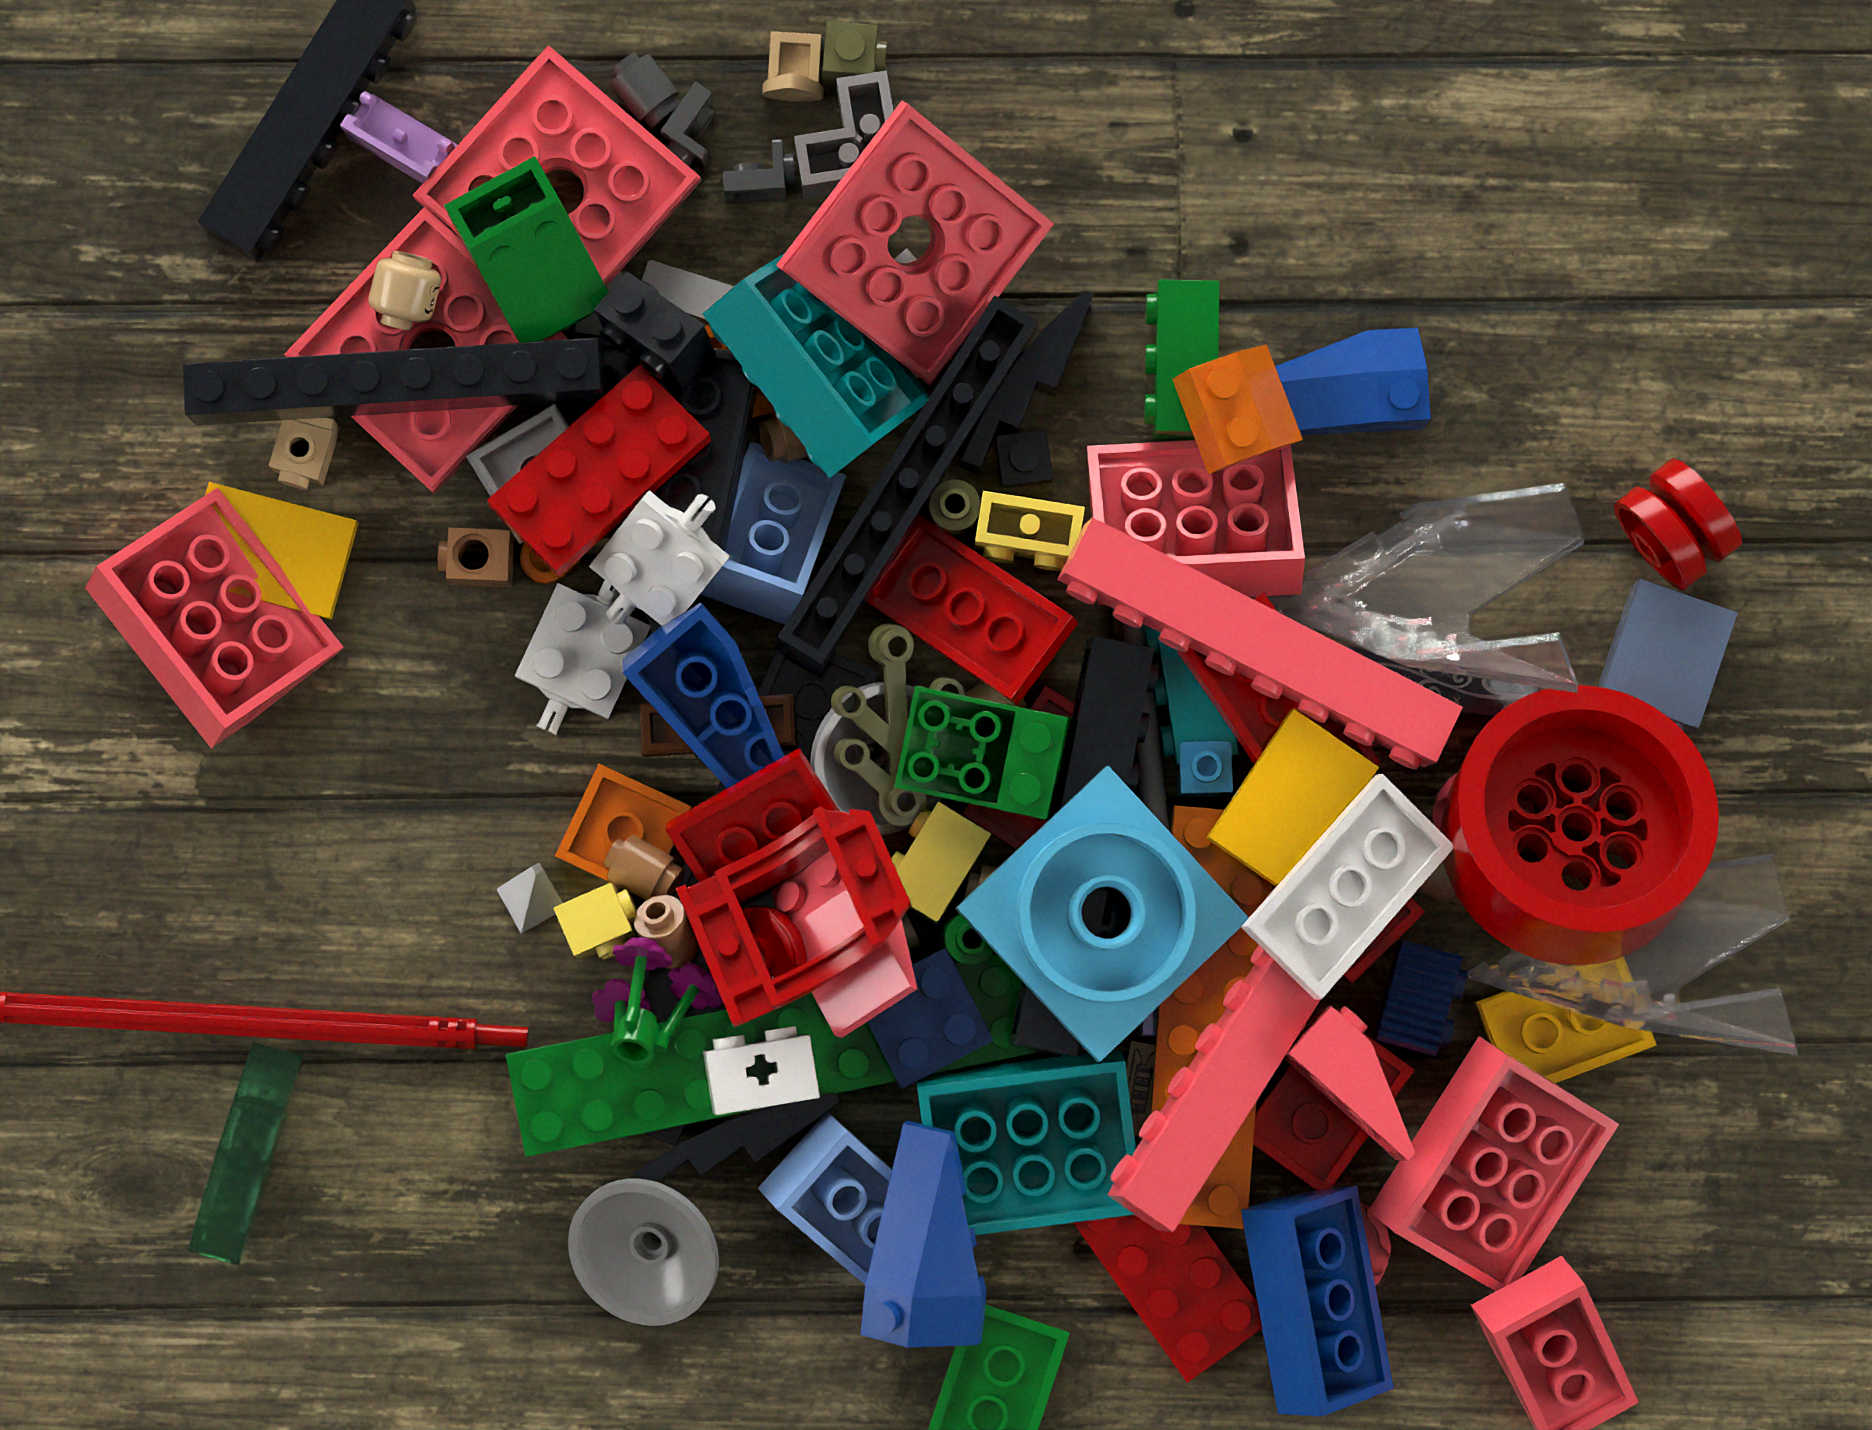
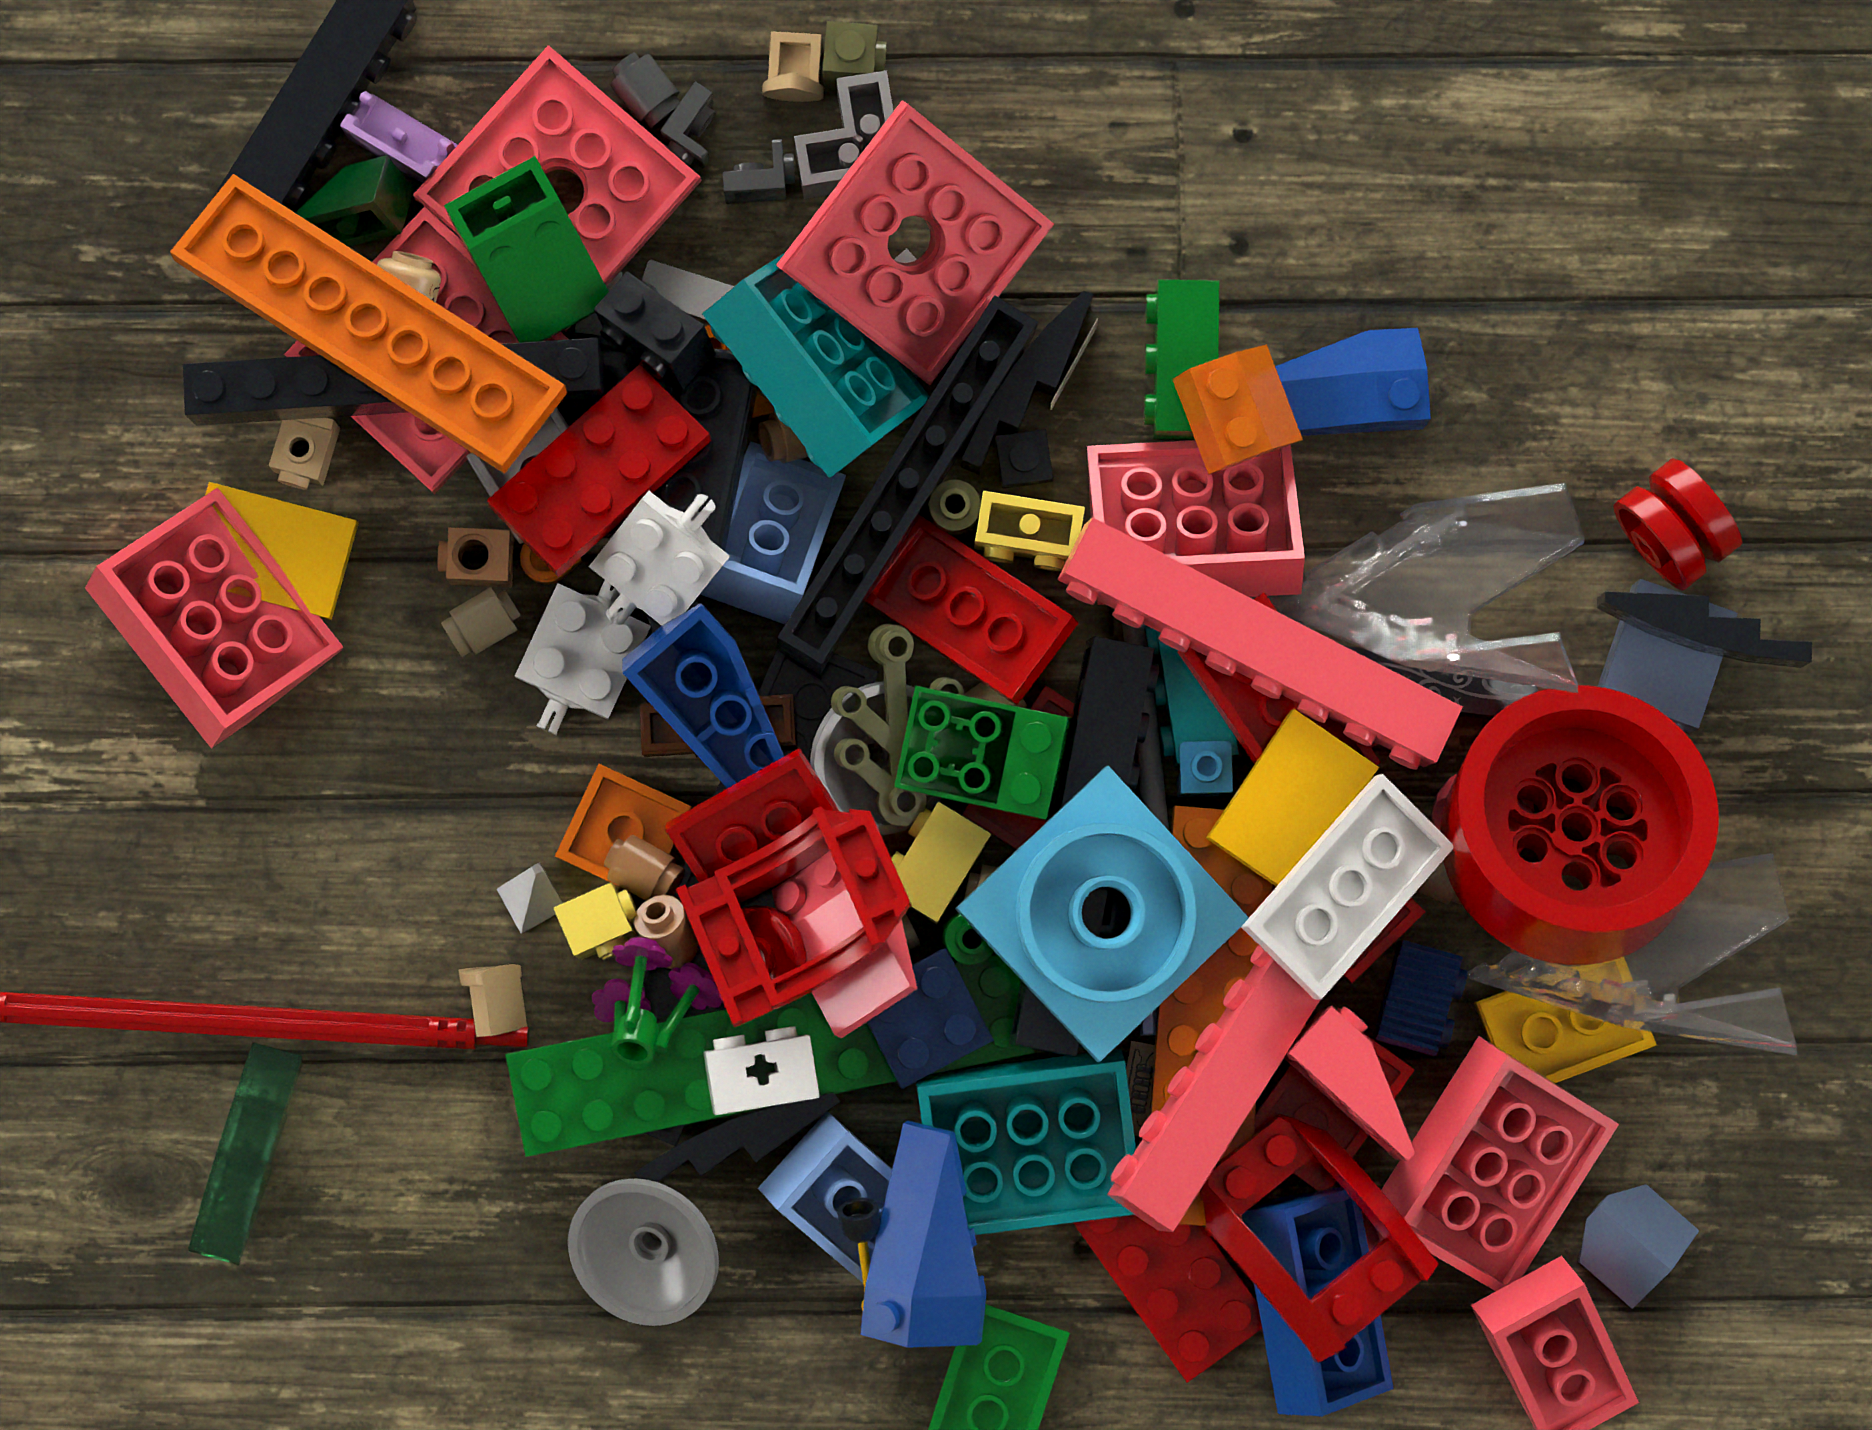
none -> orange plate [170,174,567,474]
none -> dark green slope [295,155,414,247]
none -> dark tan brick [441,586,521,657]
none -> tan tile [459,964,527,1037]
none -> black hinge [837,1198,880,1311]
none -> white sticker [1051,318,1098,410]
none -> red wedge [1200,1114,1439,1363]
none -> sand blue slope [1578,1184,1699,1309]
none -> black slope [1597,591,1812,668]

